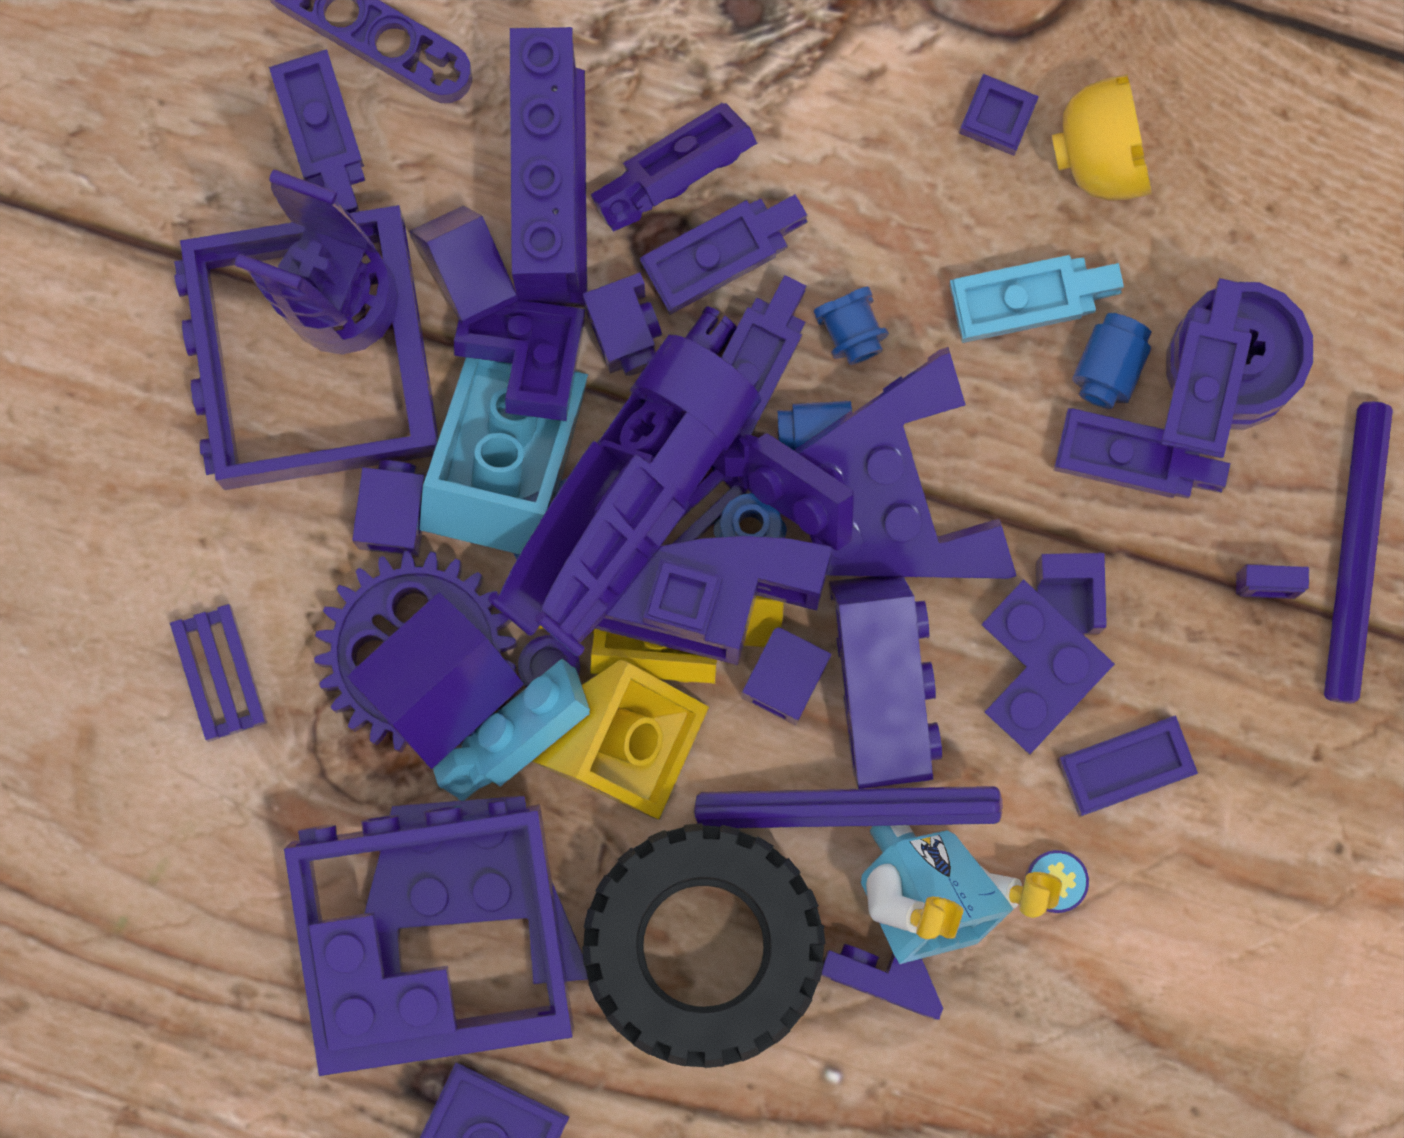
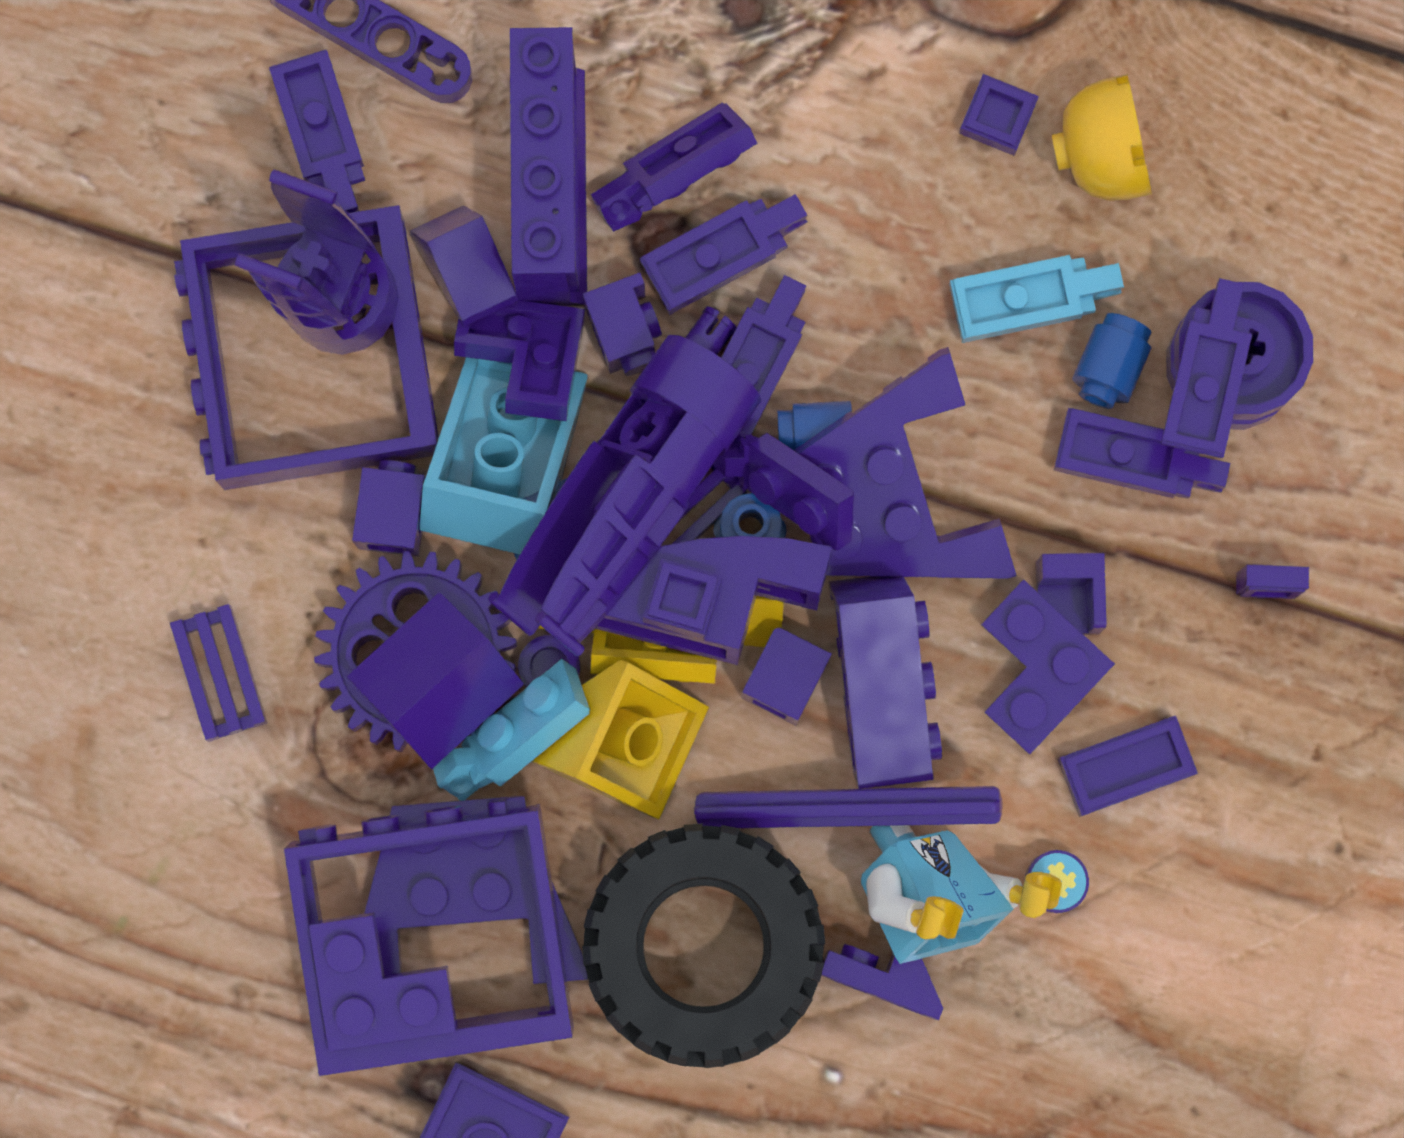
blue brick [814,286,889,365] -> none
dark purple axle [1324,401,1393,704] -> none

